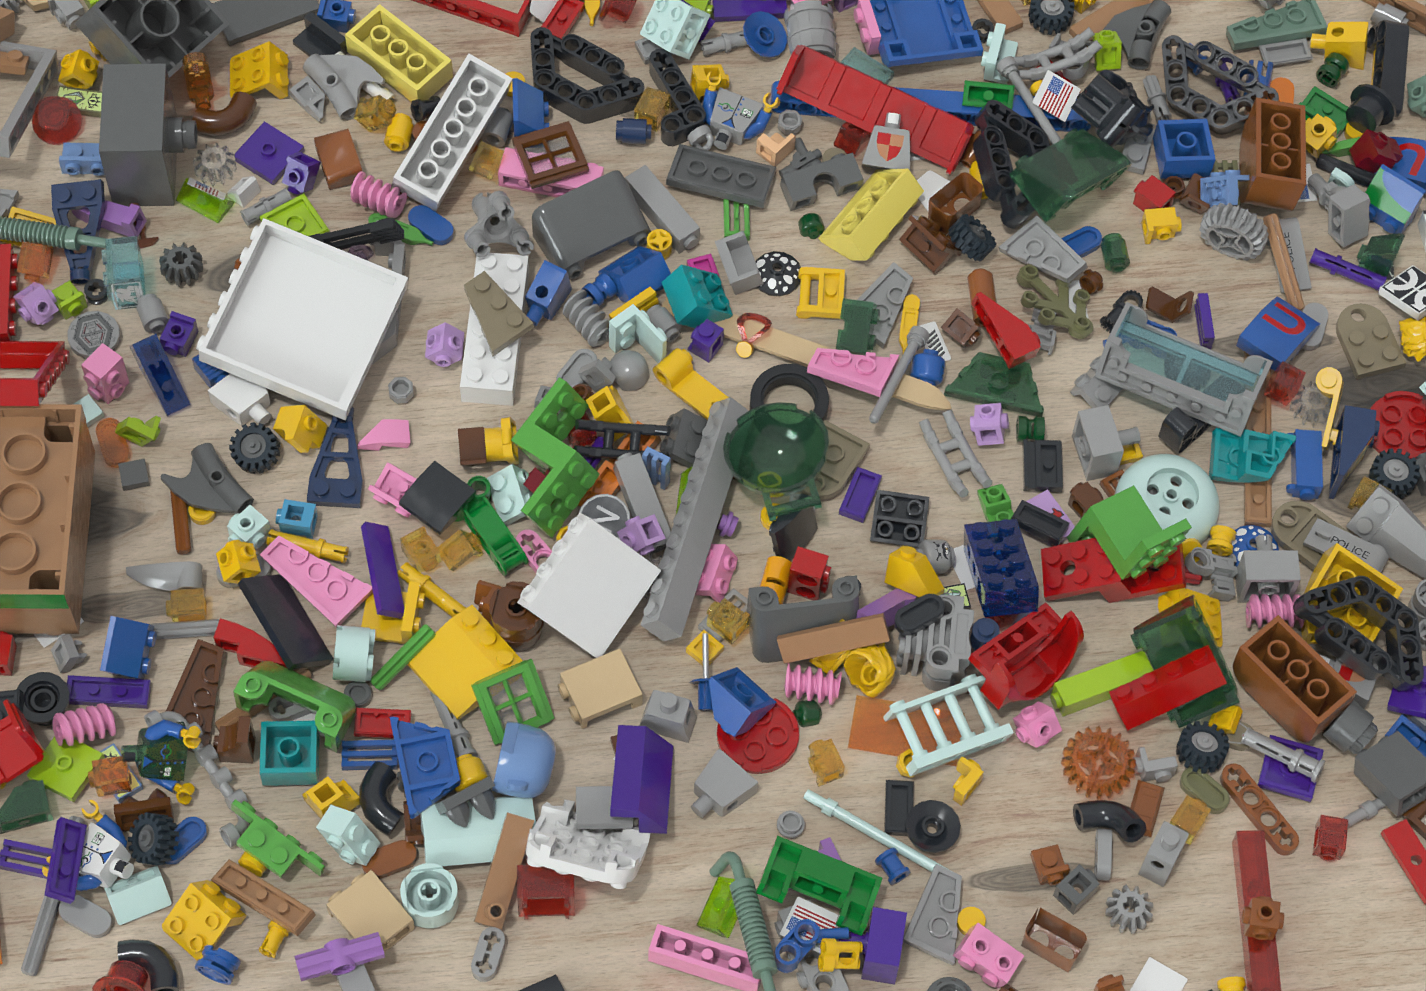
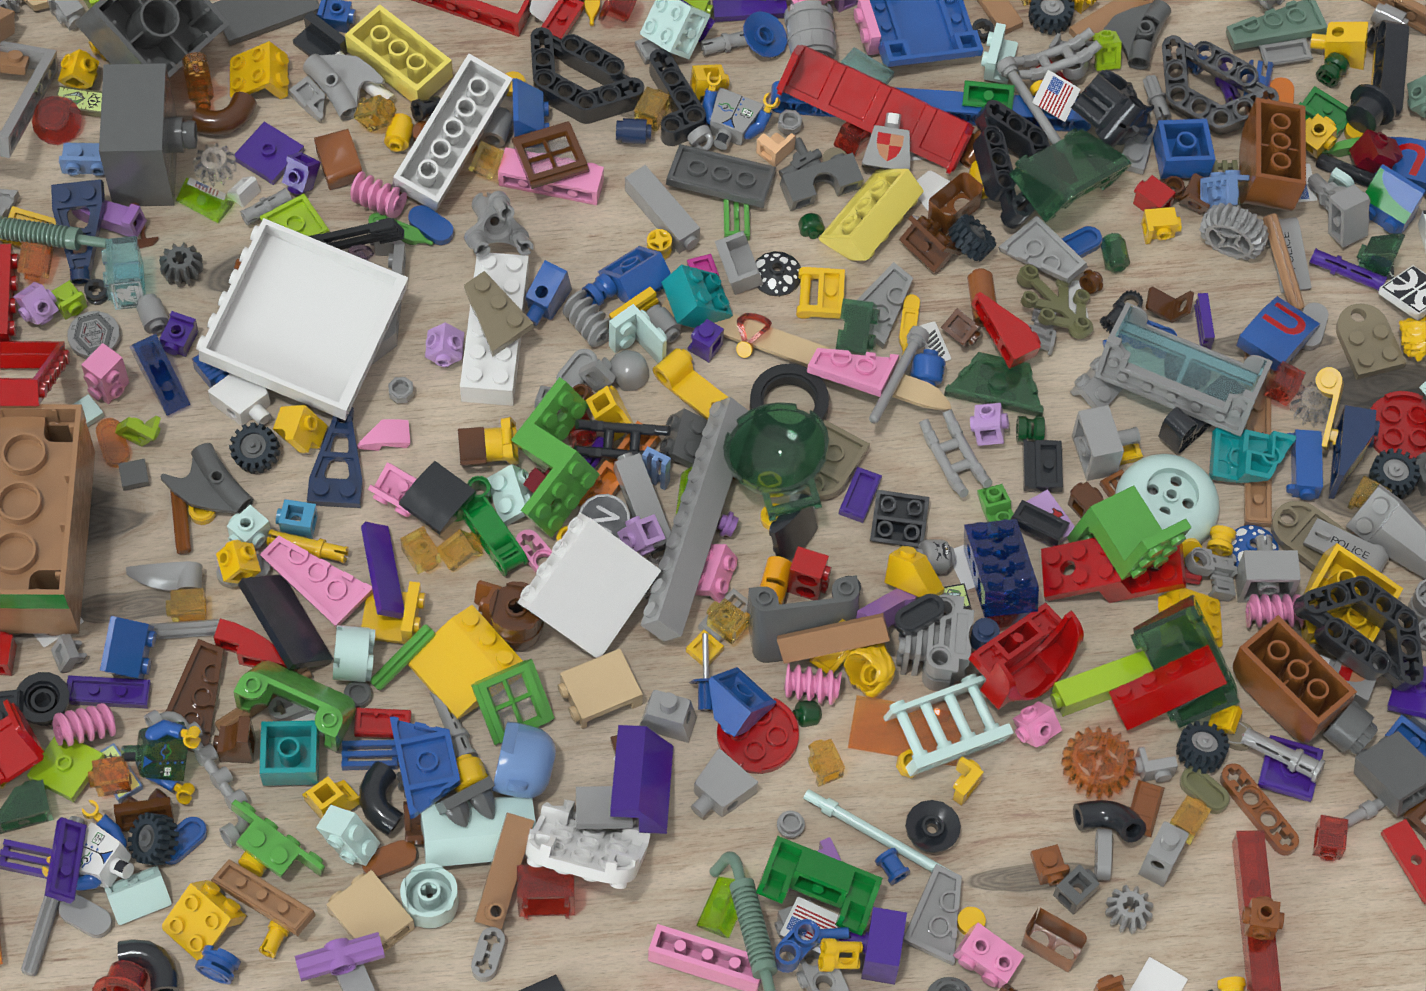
yellow pin [397,562,466,617] -> none
dark grey windscreen [532,170,651,279] -> none
black tile [884,780,914,836] -> none

